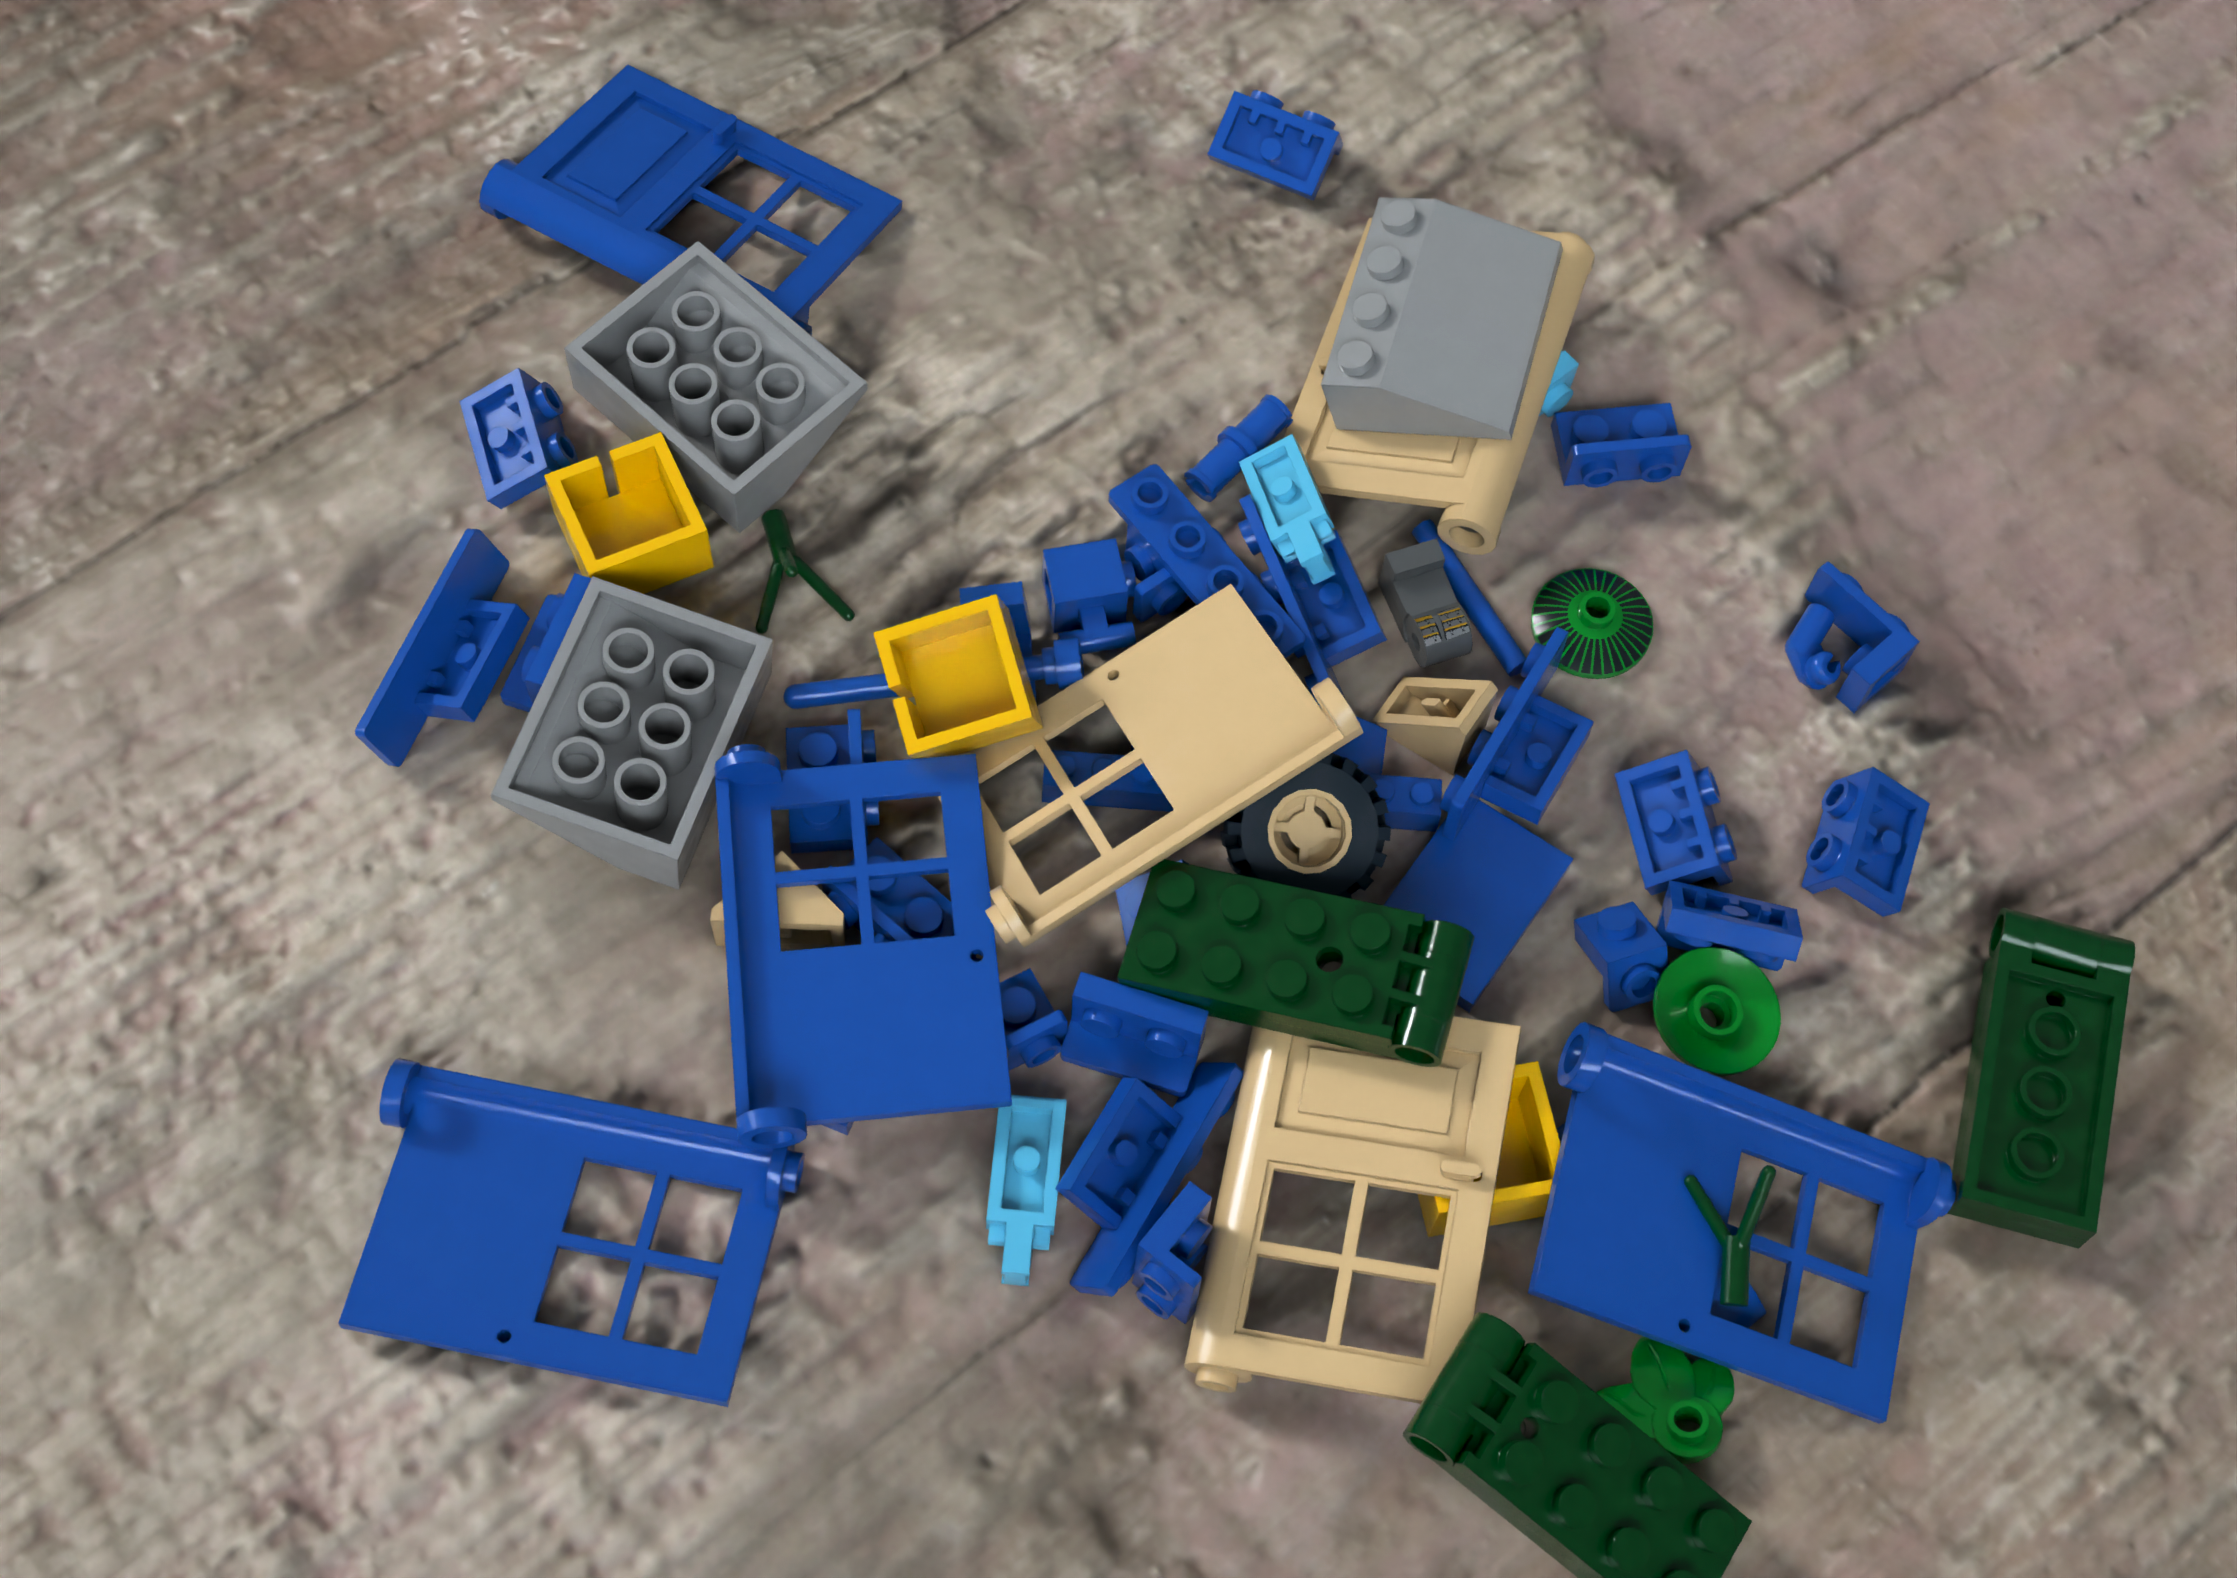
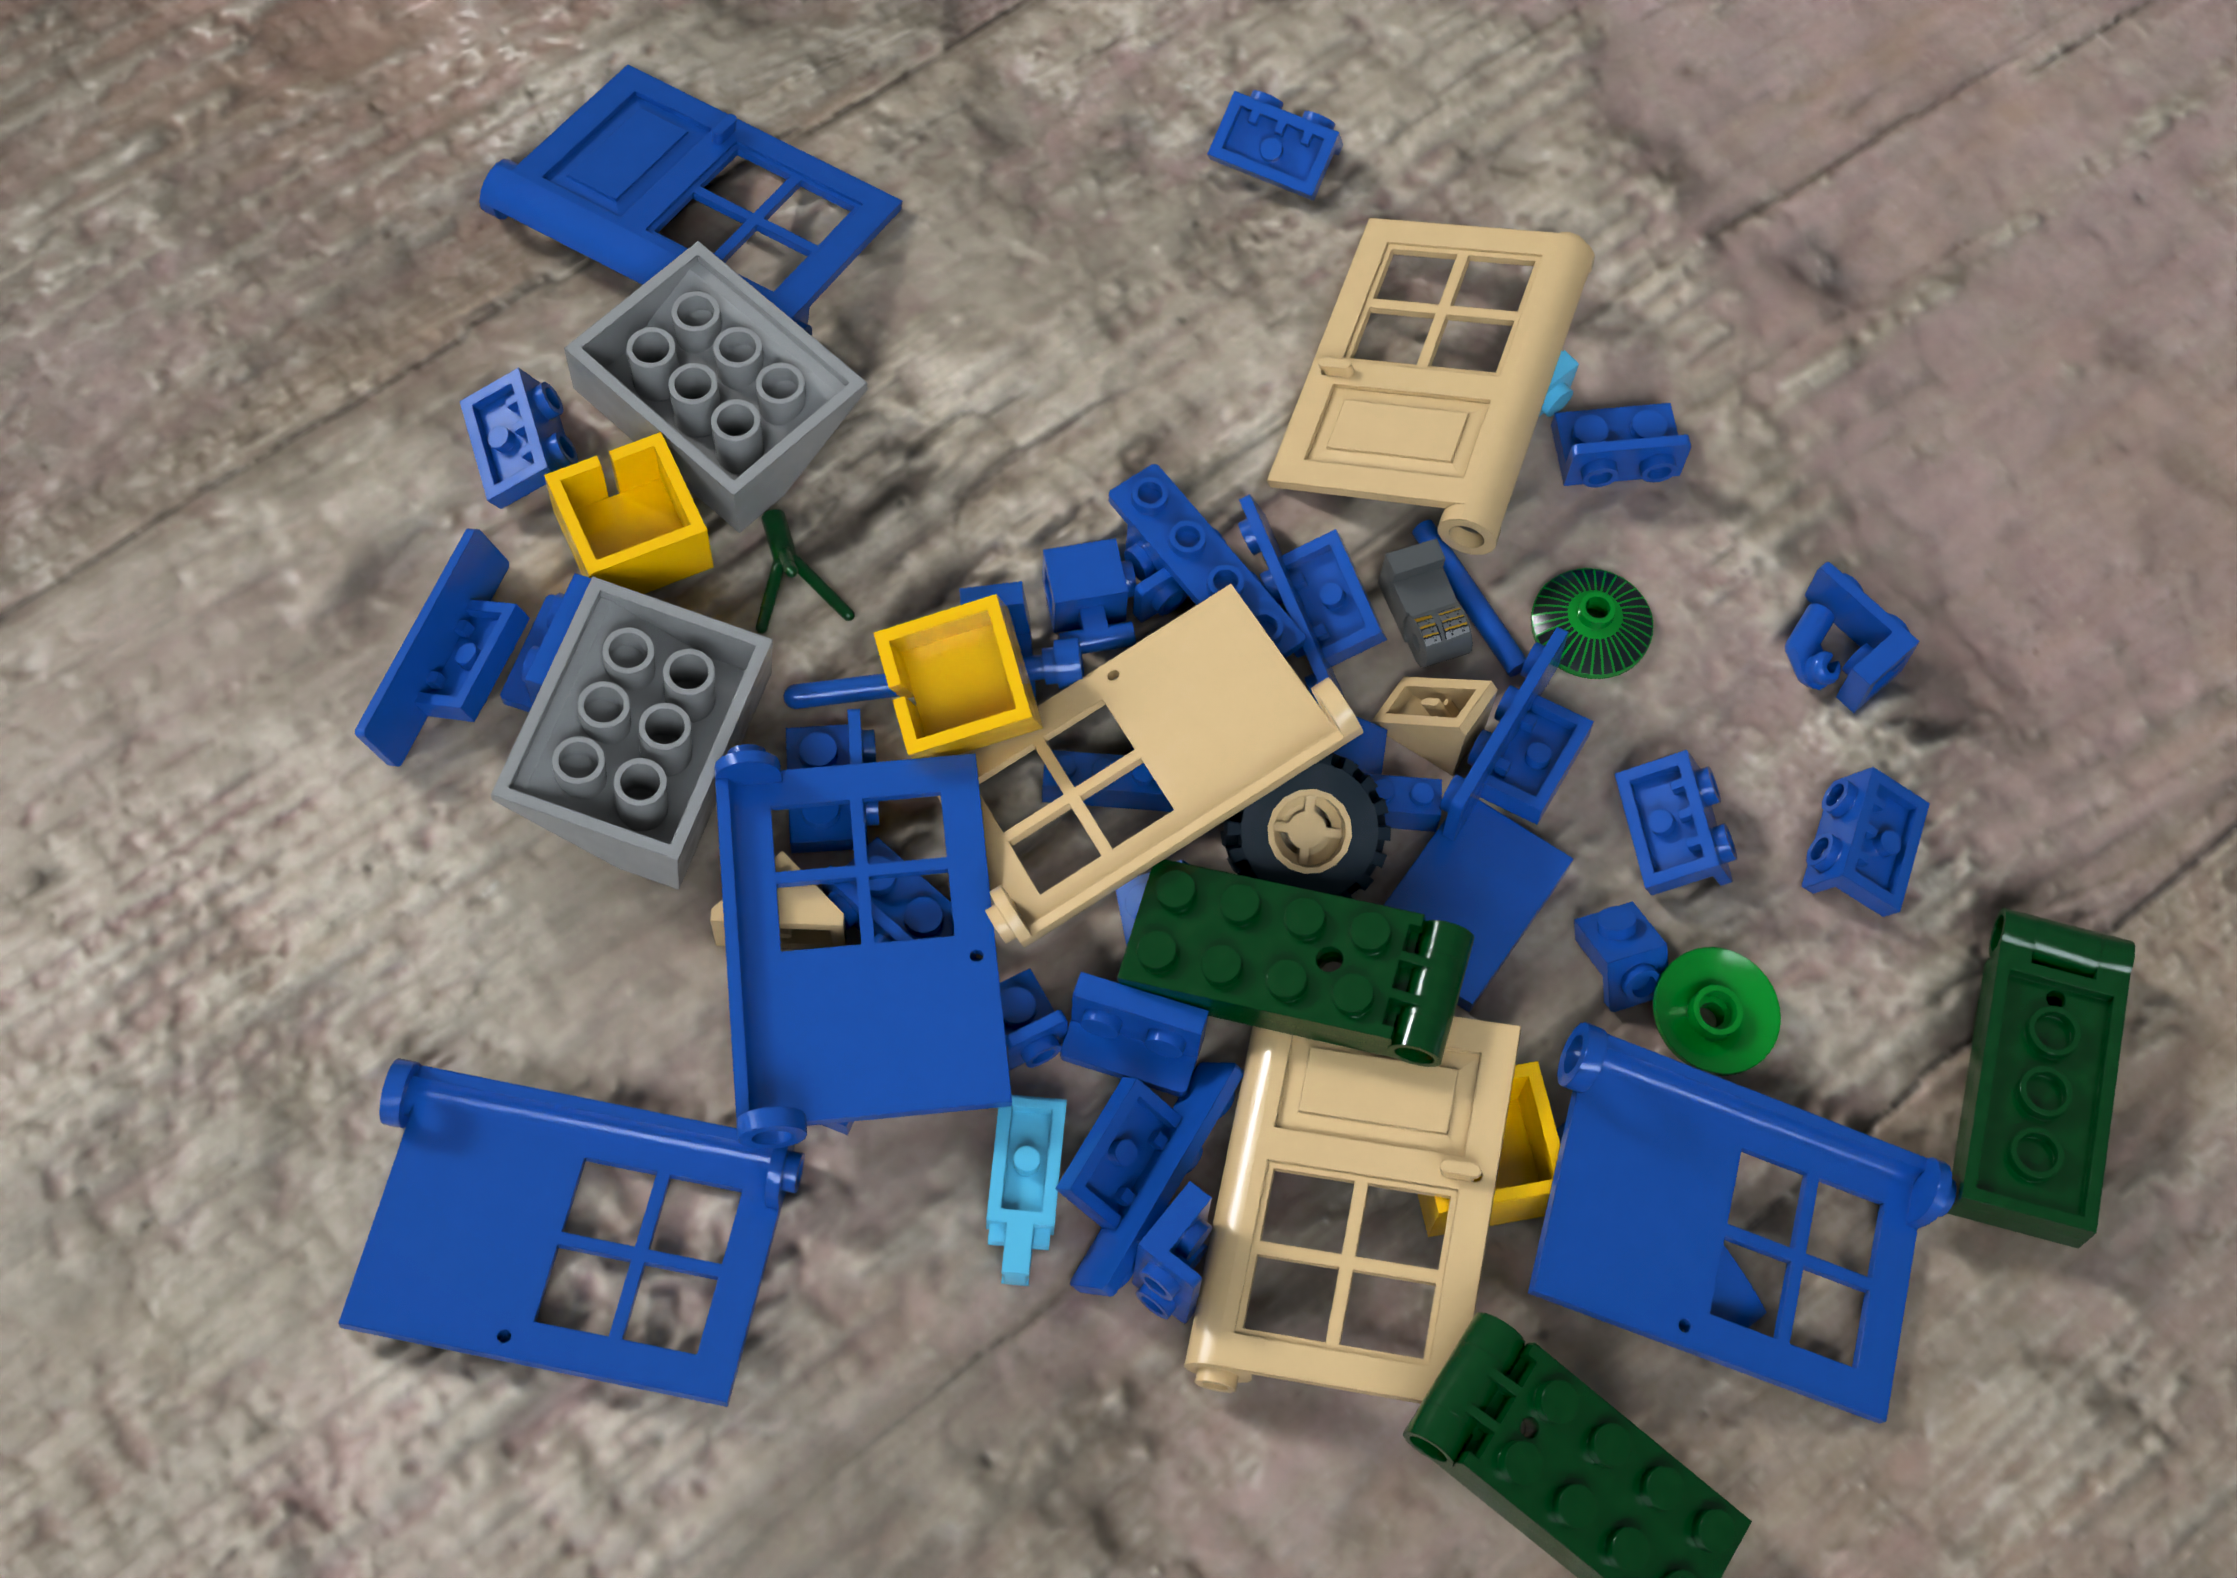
blue pin [1184,394,1293,502] -> none
medium azure hinge [1239,434,1336,585] -> none
light grey slope [1321,197,1563,440] -> none
green plate [1596,1337,1735,1464] -> none
blue bracket [1656,880,1803,971] -> none
dark green plant [1684,1165,1776,1307] -> none

